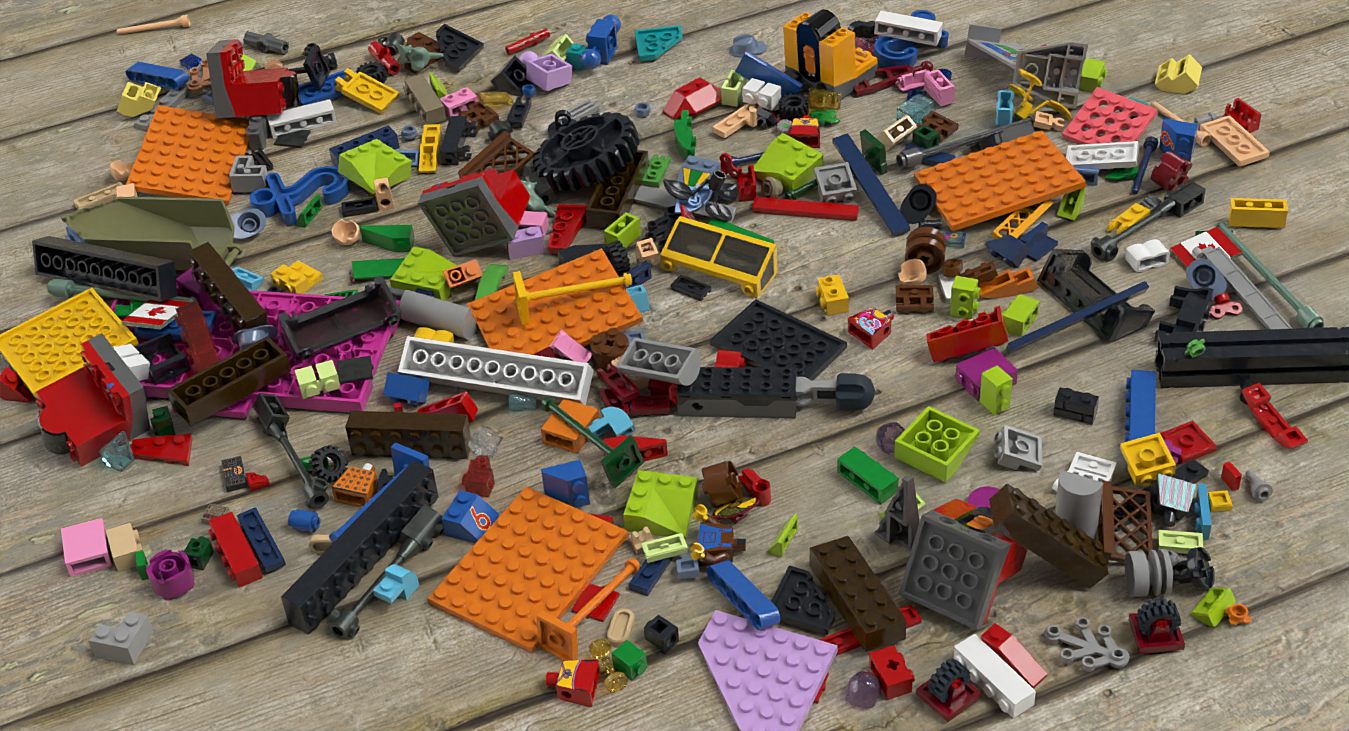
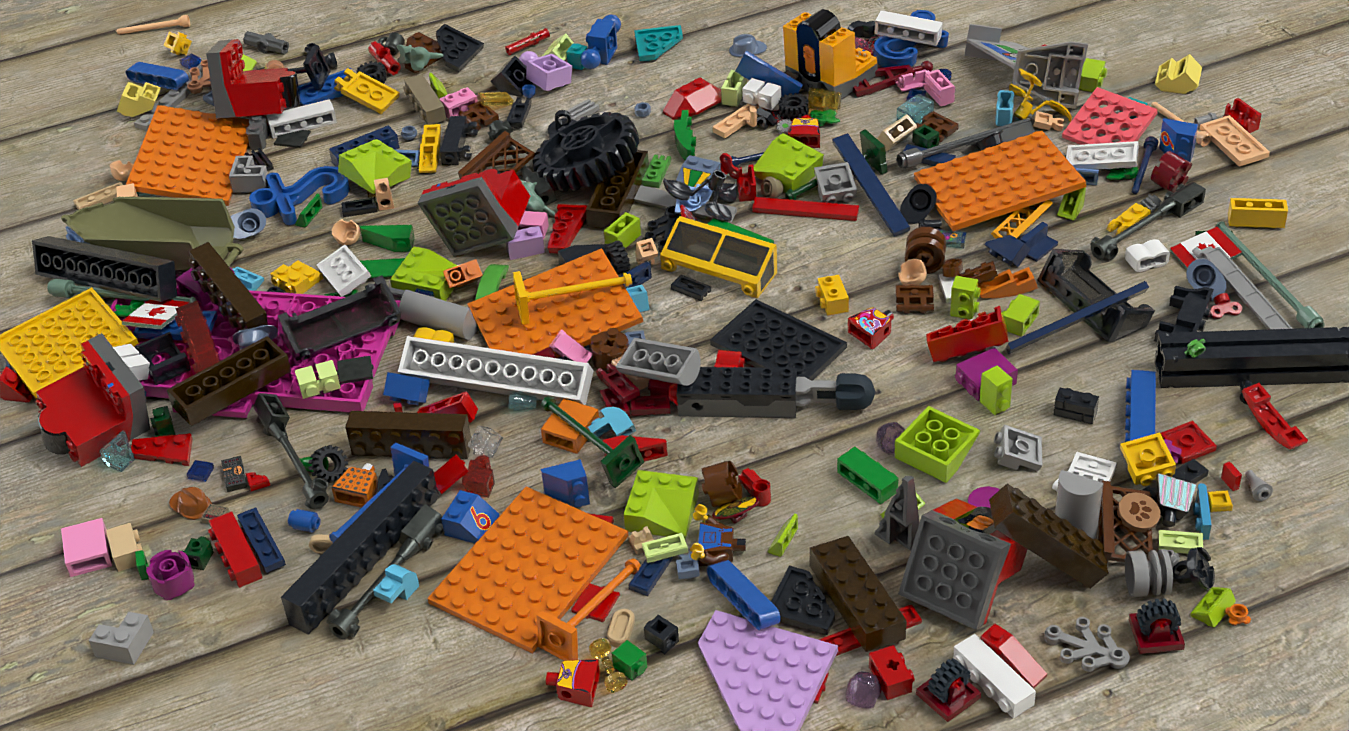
none -> yellow brick [163,31,192,55]
none -> dark orange piece [169,487,212,520]
none -> clear blue tile [187,460,214,482]
none -> white plate [316,245,371,297]
none -> red piece [434,454,469,494]
none -> medium nougat tile [1117,492,1160,532]

